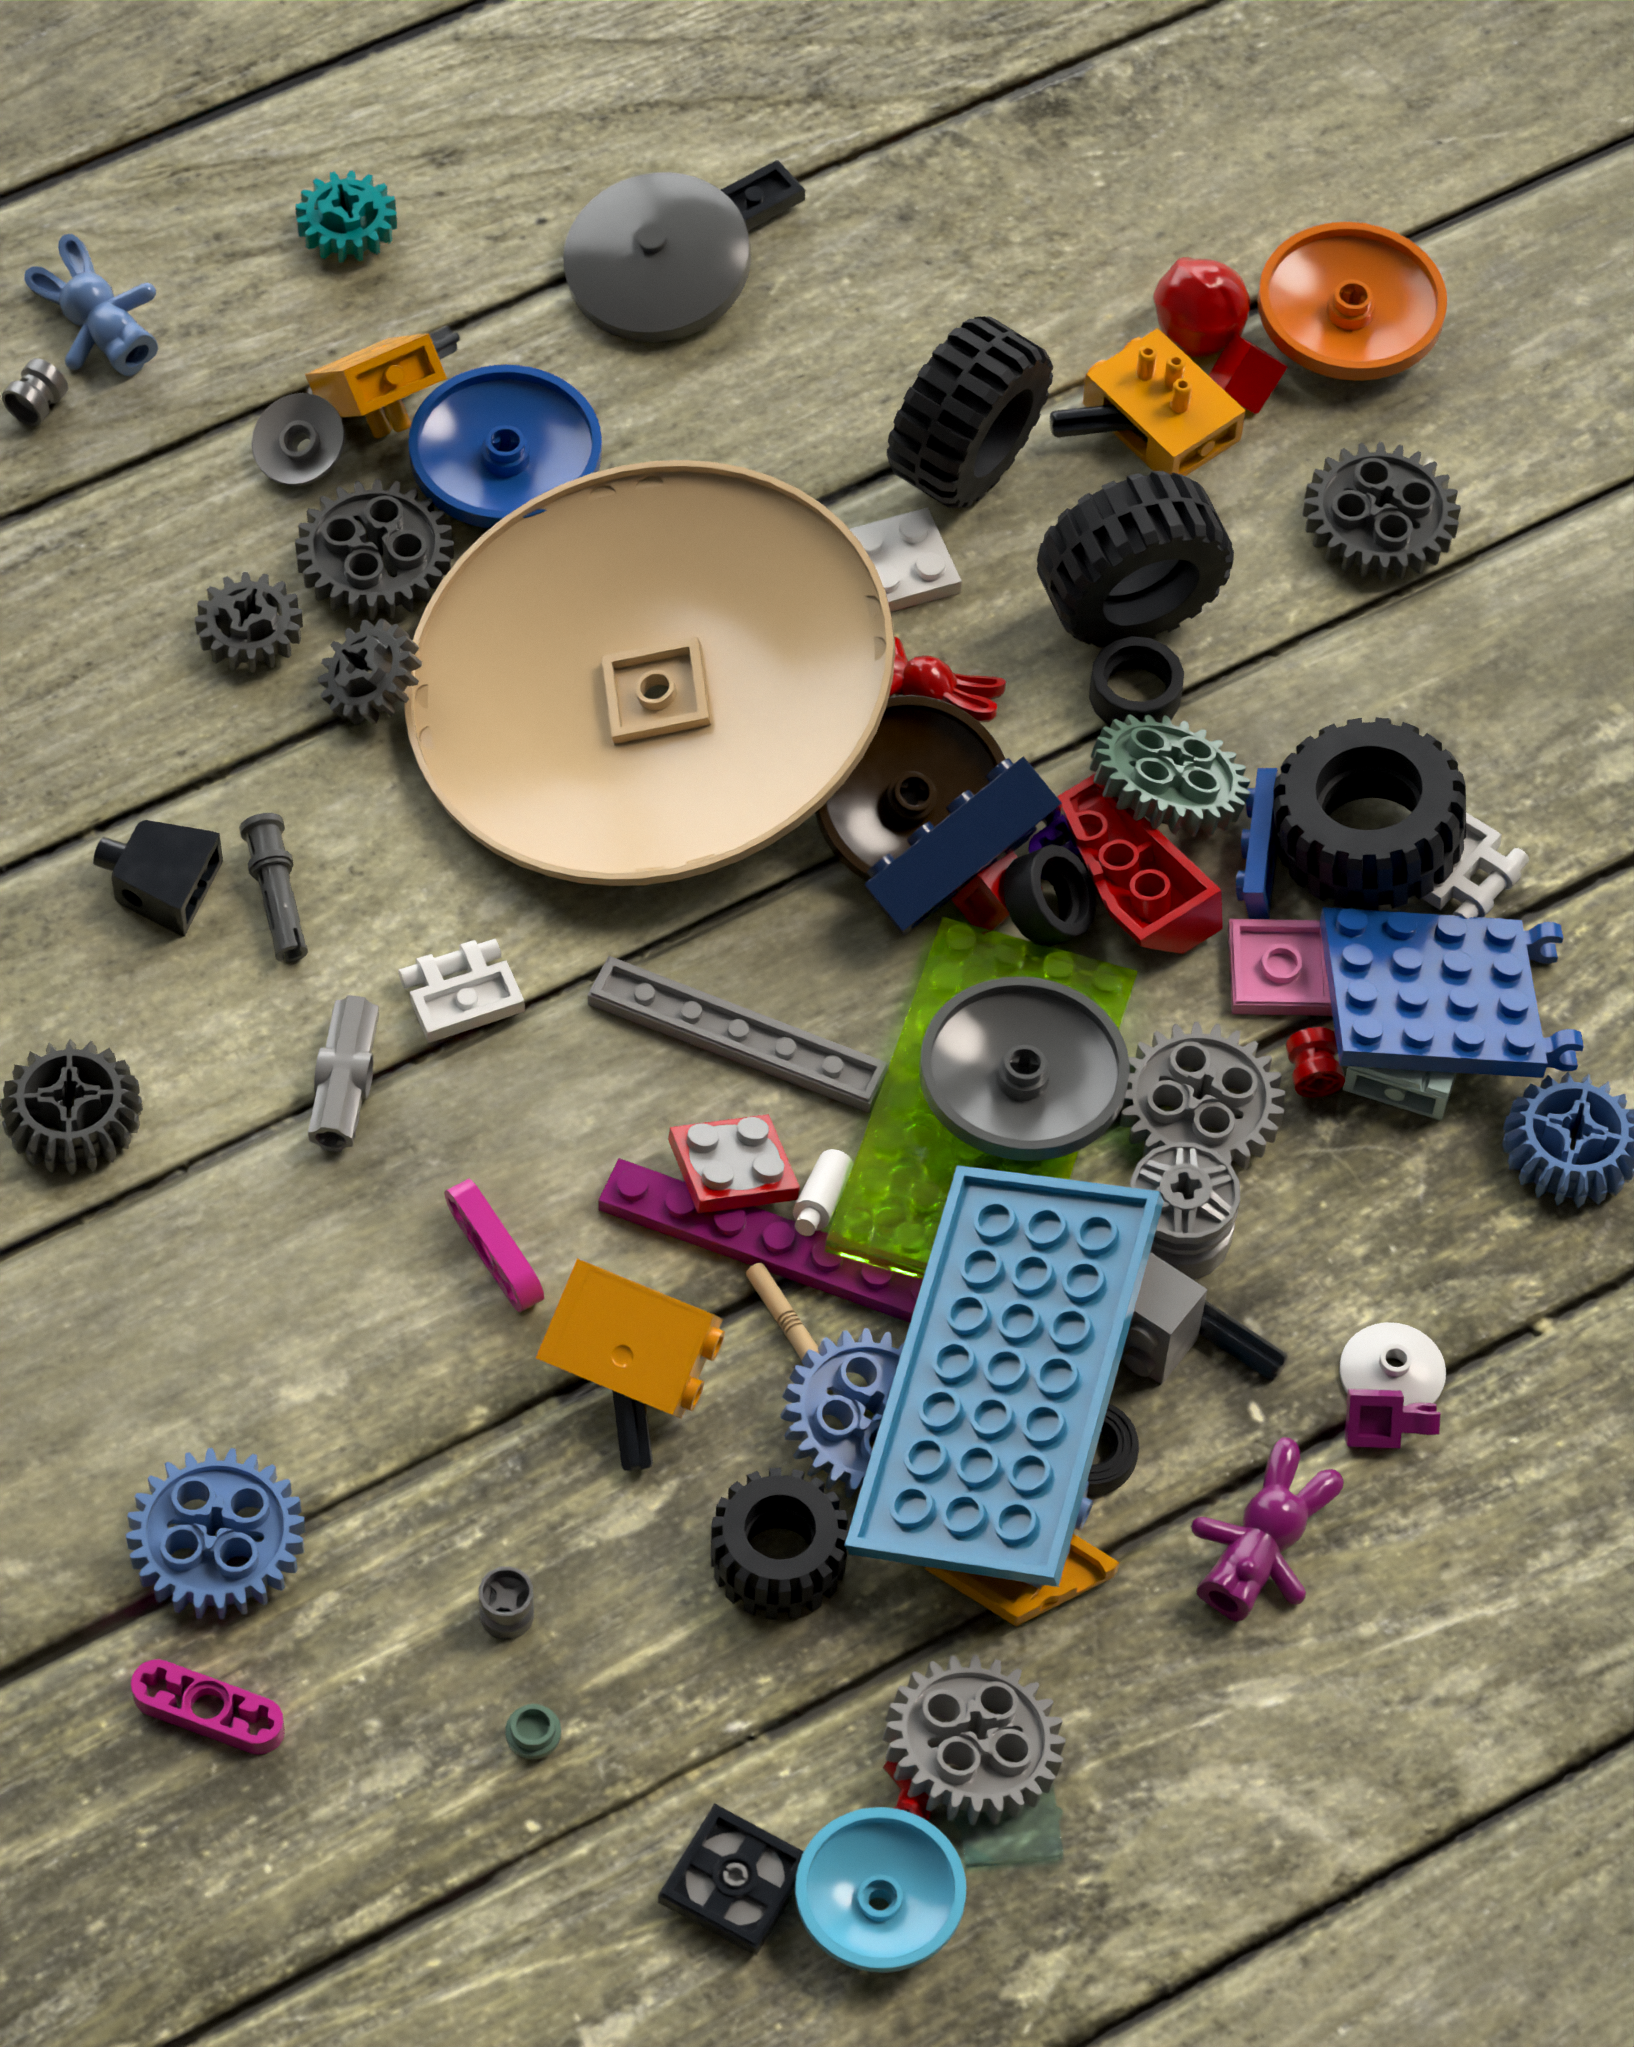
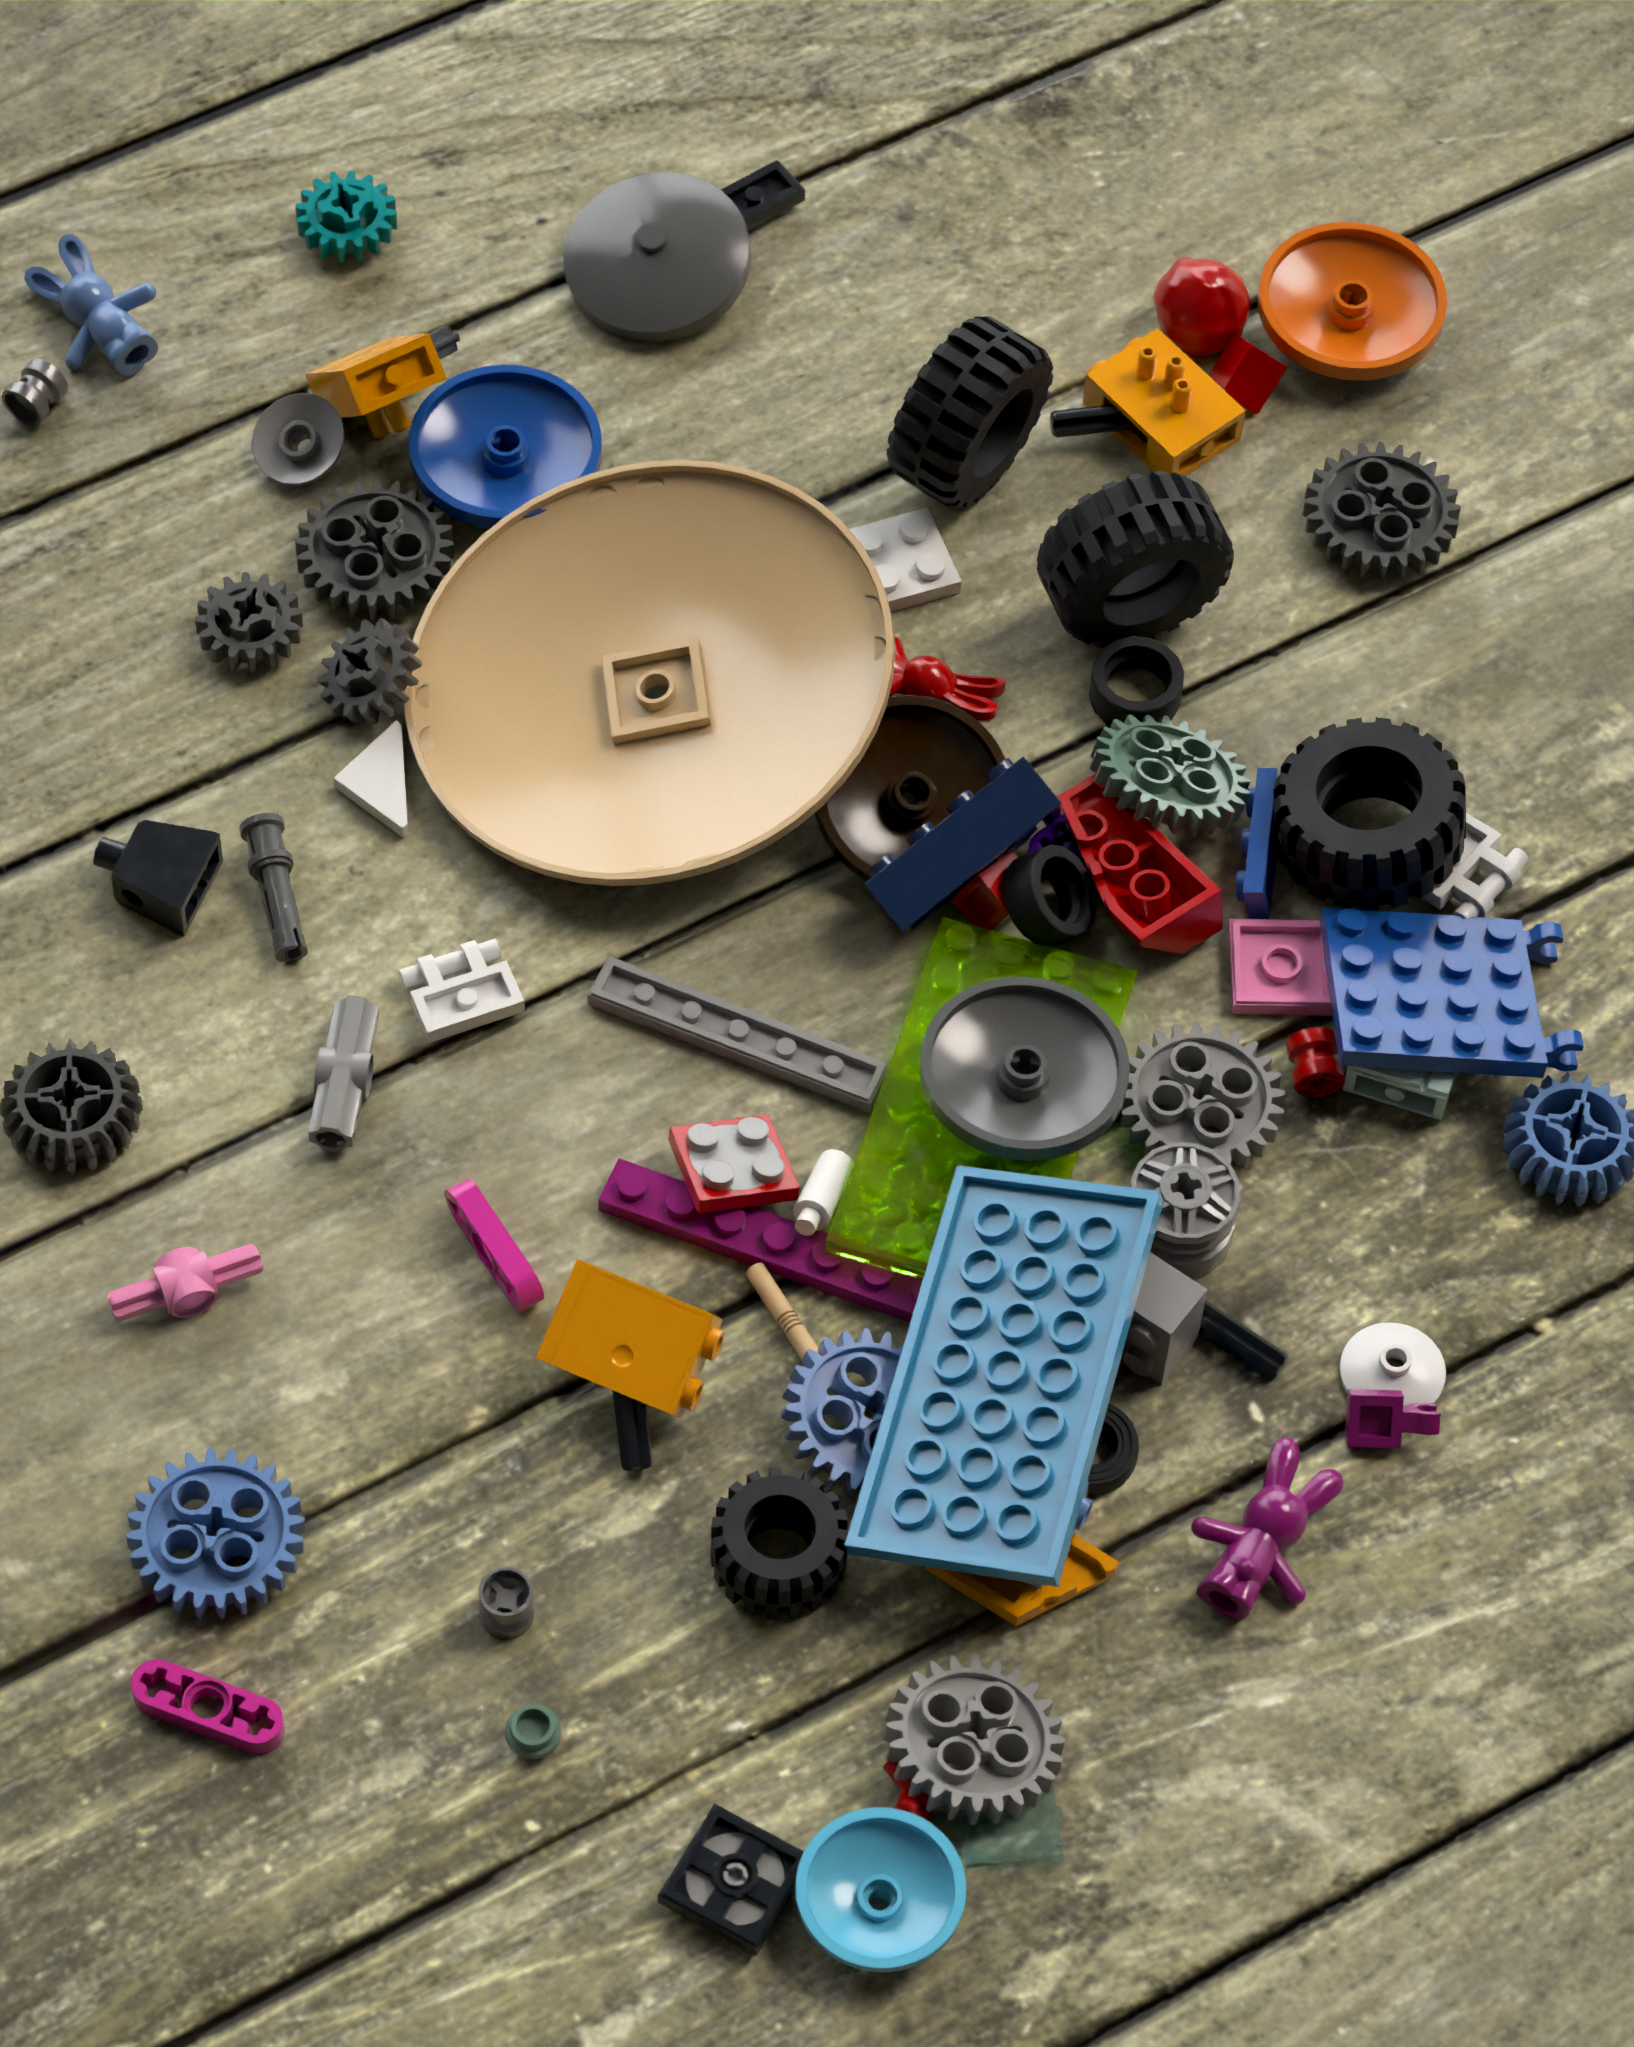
none -> bright pink axle [108,1244,263,1321]
none -> white tile [334,721,408,838]

